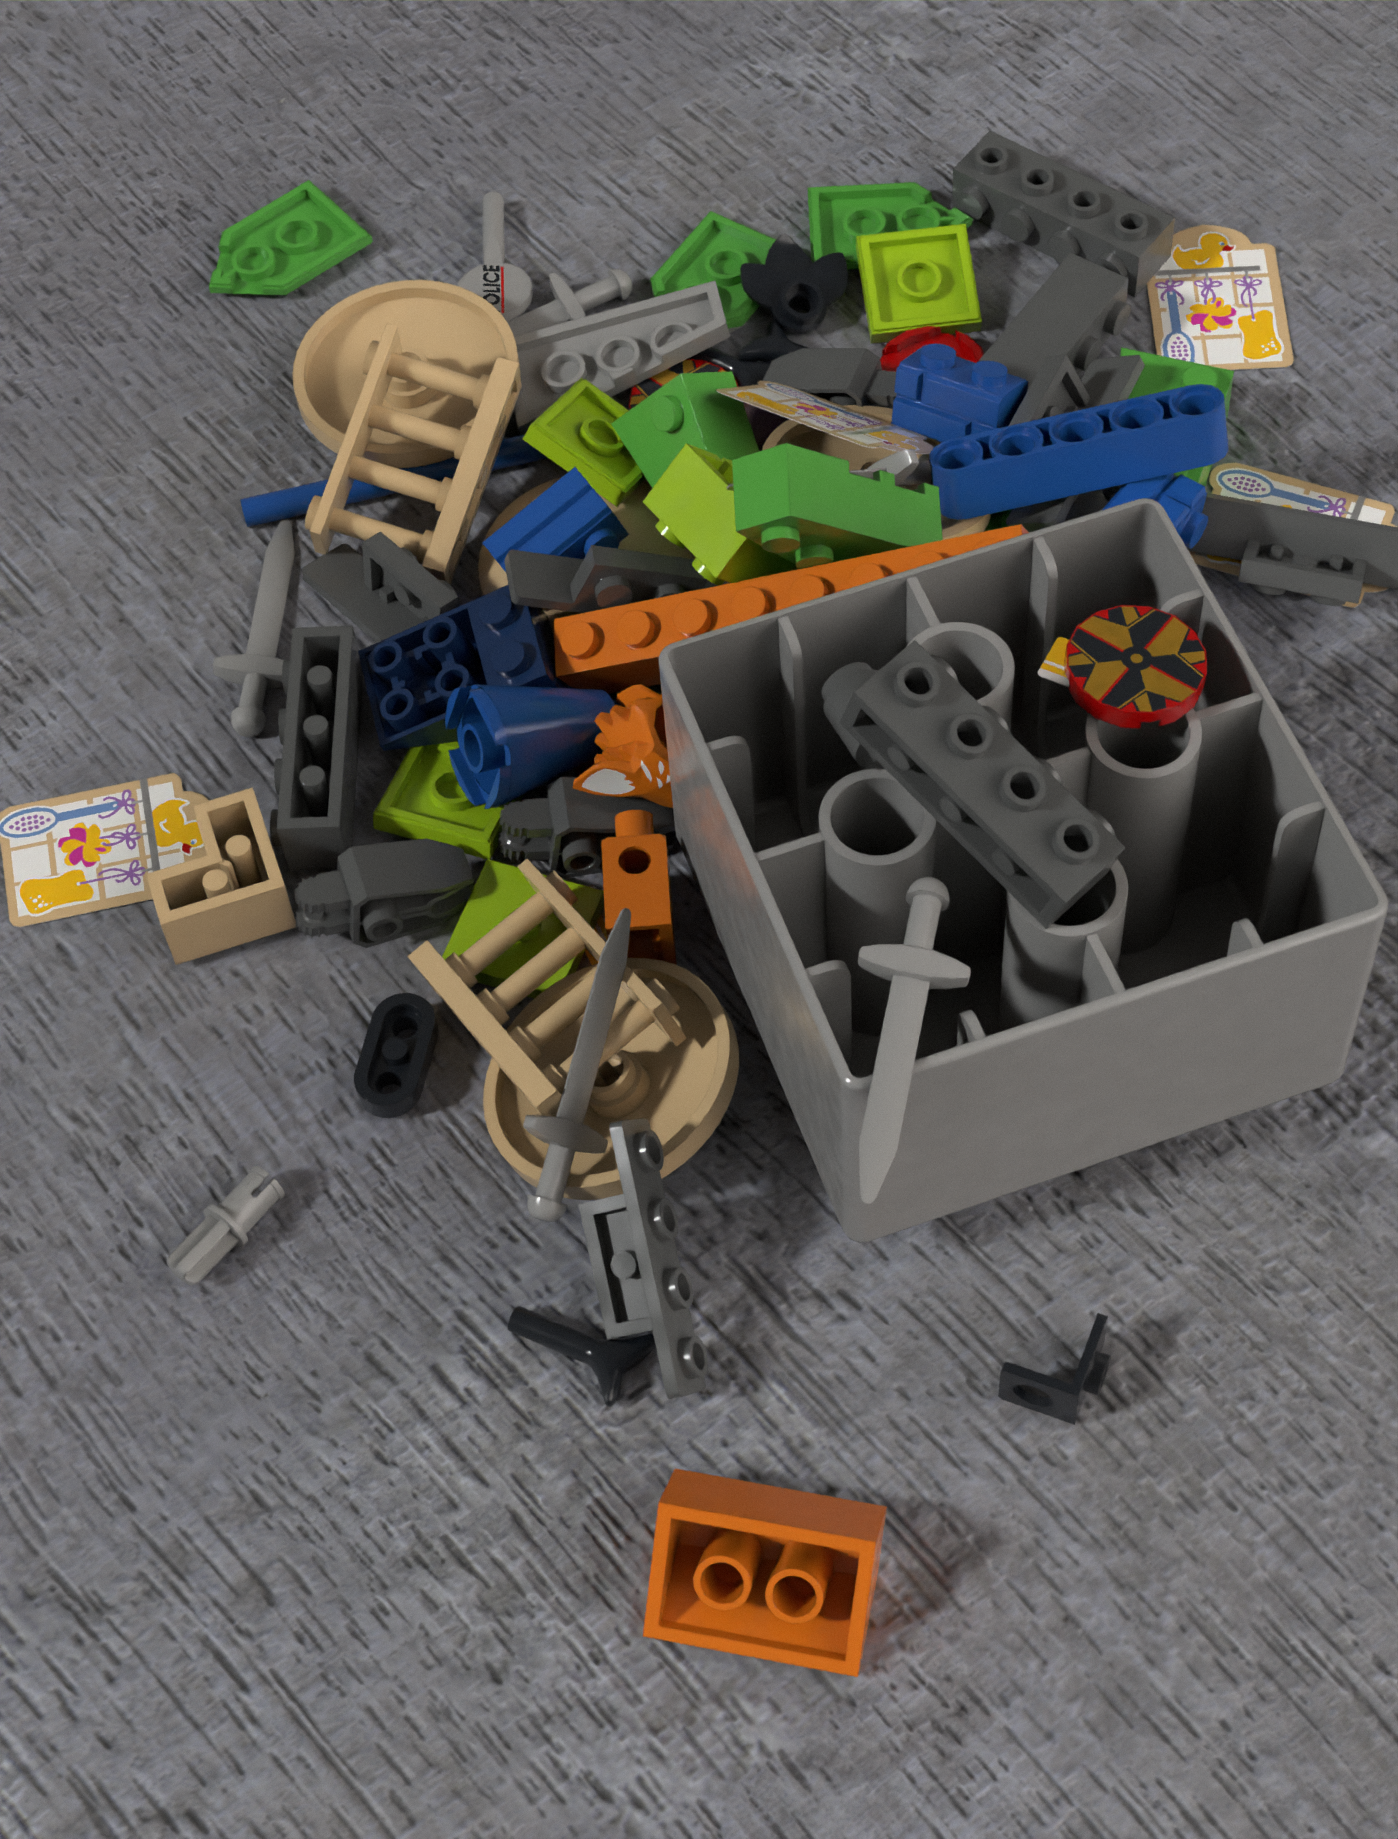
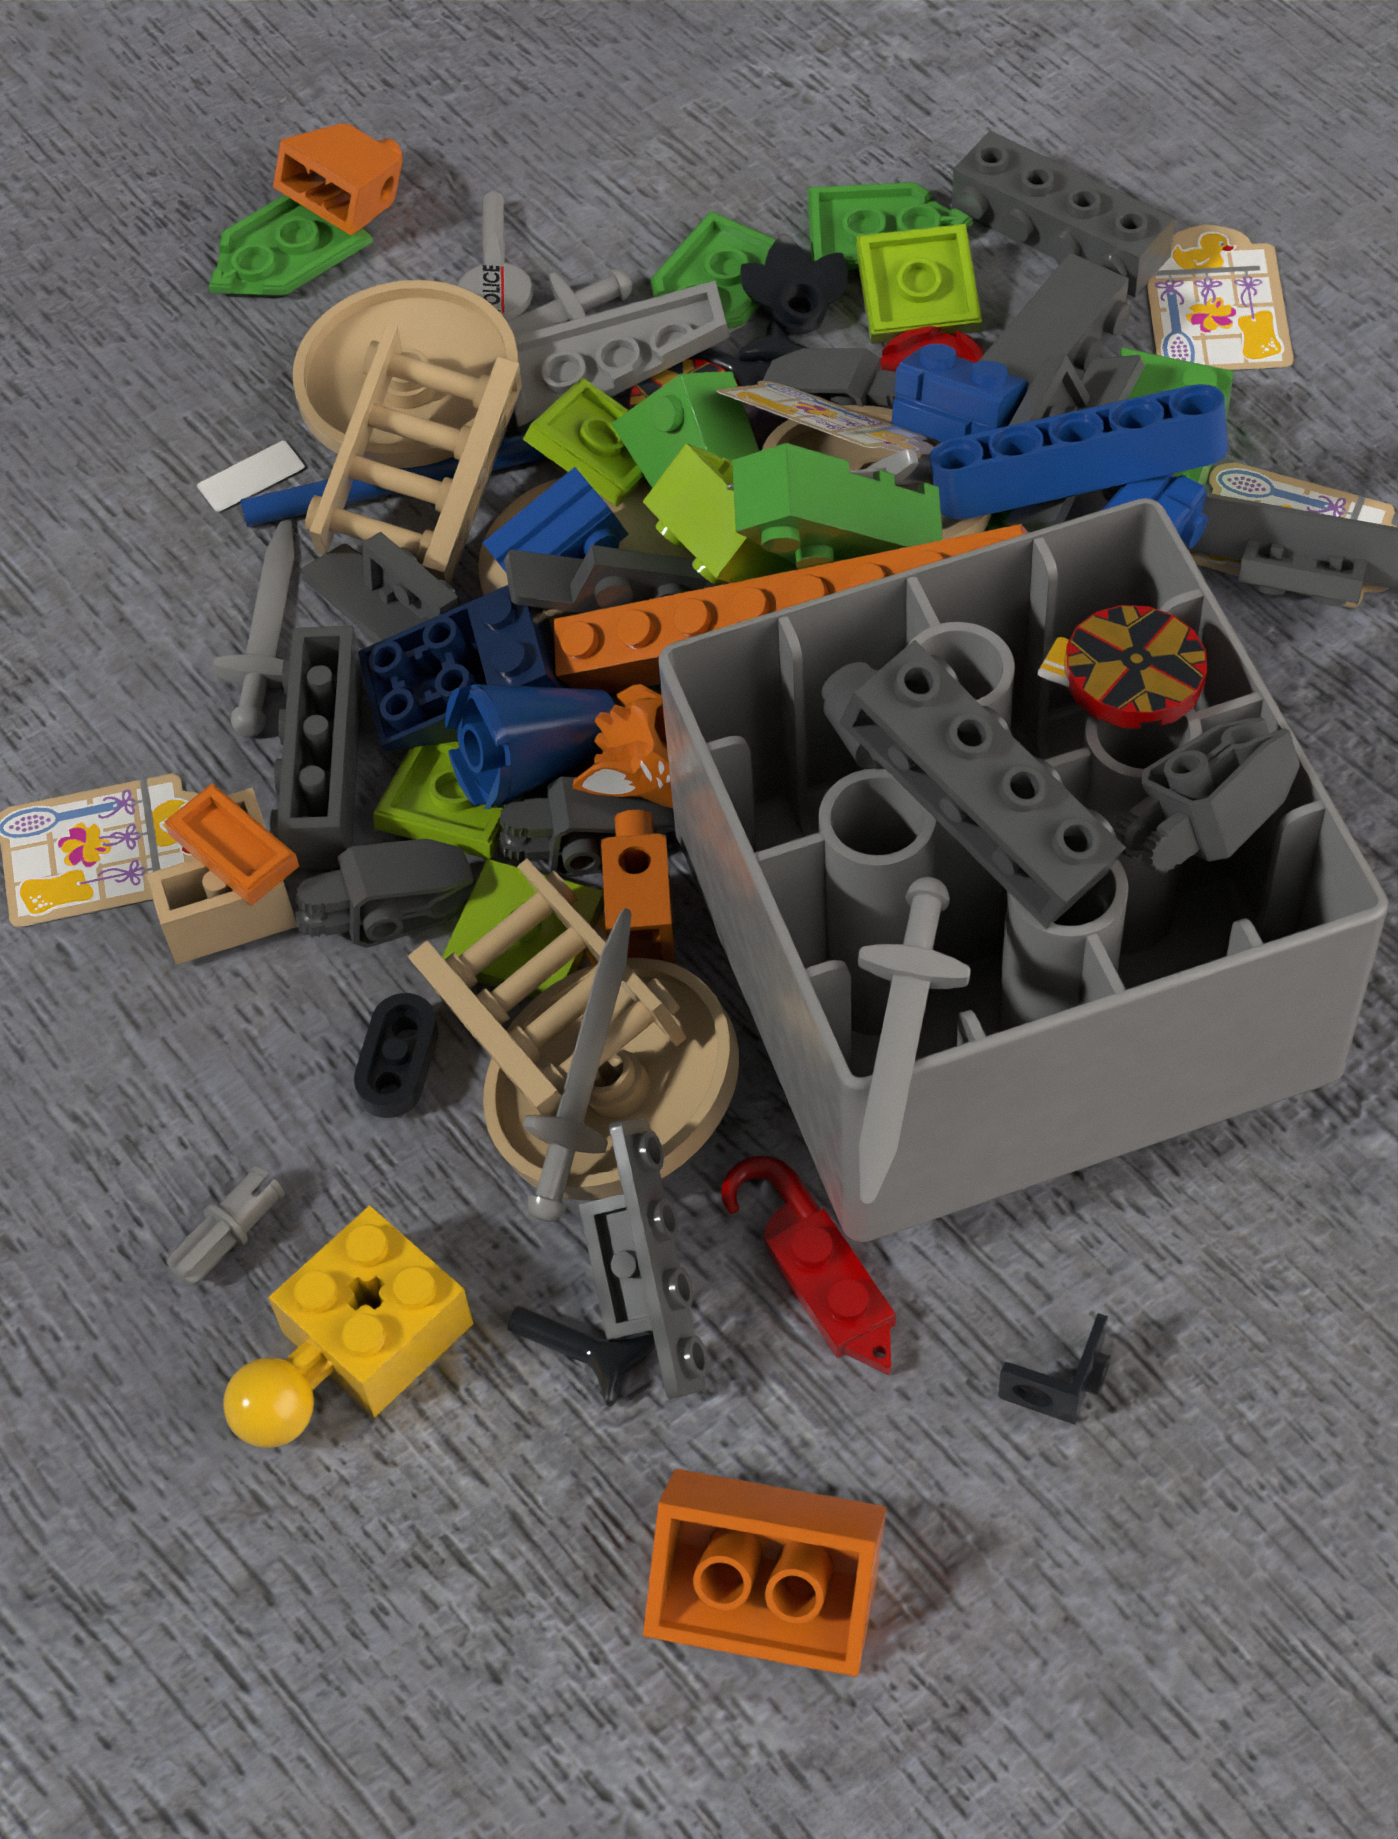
none -> orange tile [164,783,300,906]
none -> white sticker [197,441,305,512]
none -> yellow brick [223,1205,473,1448]
none -> orange torso [273,123,403,236]
none -> red plate [721,1156,896,1375]
none -> dark grey hinge [1113,717,1300,874]

